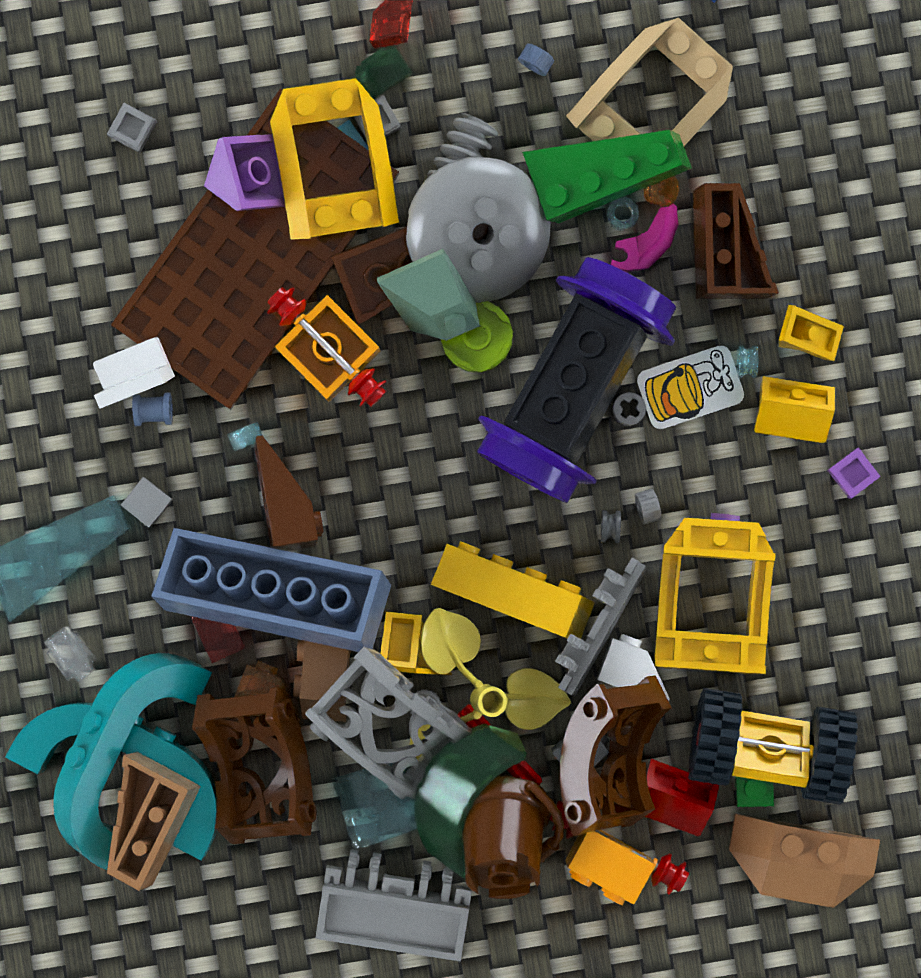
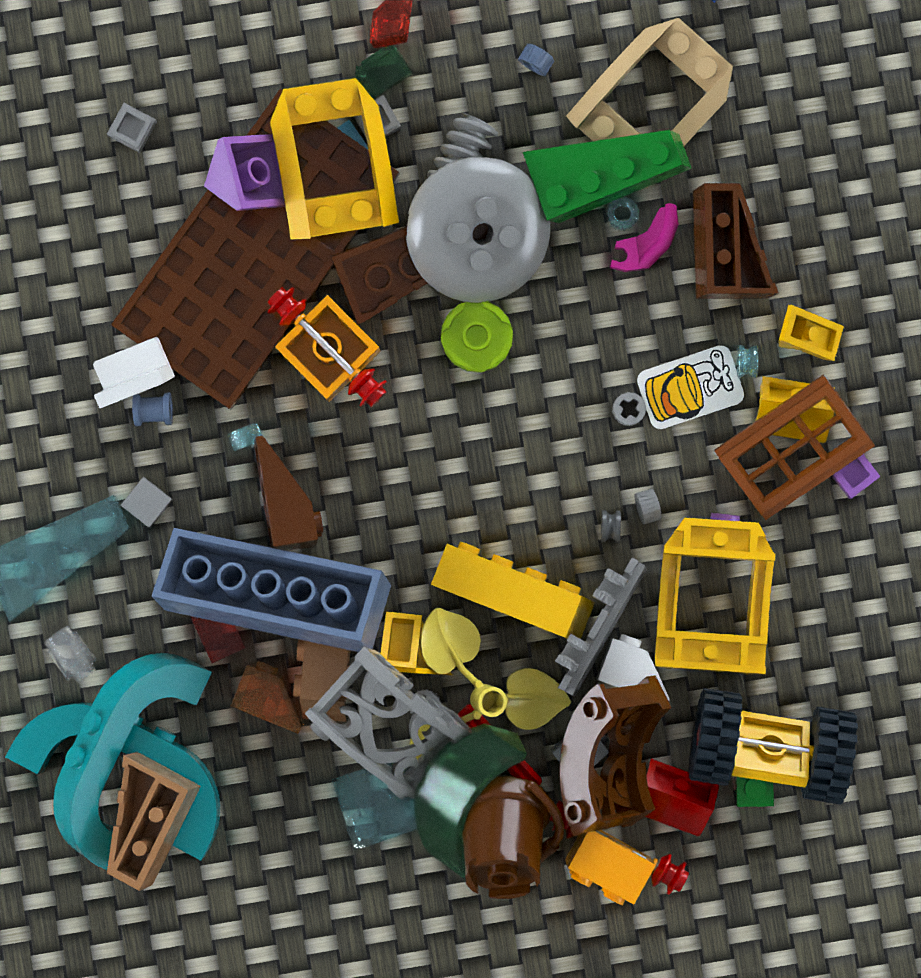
reddish brown fence [192,687,317,844] -> none
light grey hinge [315,849,472,962] -> none
sand green slope [377,249,480,341] -> none
brick [477,257,676,503] -> none
clear orange bush [643,176,679,207] -> none
medium nougat wedge [729,813,880,908] -> none
none -> dark orange piece [714,374,875,520]

